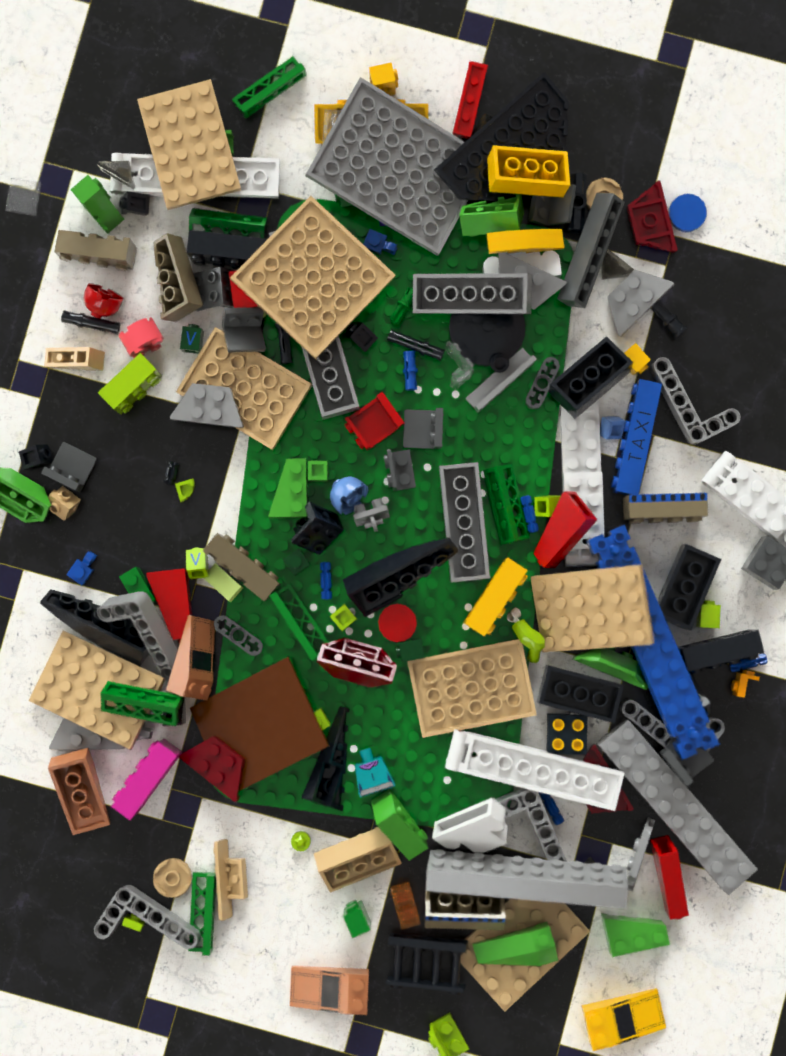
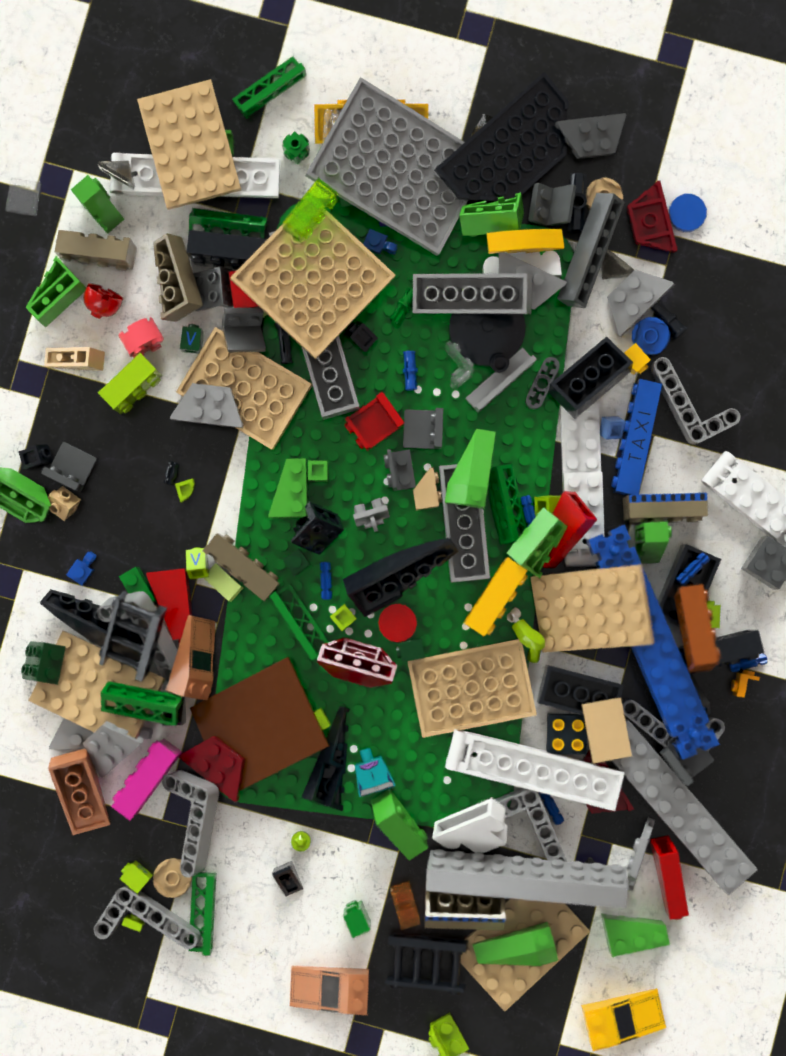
black pin [61,310,120,335] -> none
black bracket [119,192,150,216] -> none
tan bracket [213,839,248,921] -> none
dark grey beam [214,616,263,656] -> none
tan slope [313,827,402,893] -> none
medium blue cylinder [330,476,368,515] -> none
yellow brick [369,62,399,96] -> none
black pin [387,329,445,361] -> none
red plate [452,61,488,139] -> none
yellow brick [487,145,570,197] -> none
bright green wedge [573,647,648,690] -> none
none -> dark green bracket [21,641,66,685]
none -> bright green wedge [26,256,86,327]
none -> light grey wing [83,721,144,778]
none -> black fence [99,591,167,682]
none -> lime brick [120,860,153,894]
none -> light grey beam [162,770,219,878]
none -> black slope [272,861,303,896]
none -> green brick [282,131,310,164]
none -> clear neon green brick [282,177,337,242]
none -> tan slope [413,468,442,511]
none -> bright green wedge [445,429,496,509]
none -> bright green wedge [507,507,568,578]
none -> dark grey wing [555,113,626,159]
none -> tan tile [581,697,632,763]
none -> blue tile [632,317,670,355]
none -> bright green wedge [634,522,672,564]
none -> dark orange brick [674,584,720,673]
none -> blue axle [677,553,710,585]

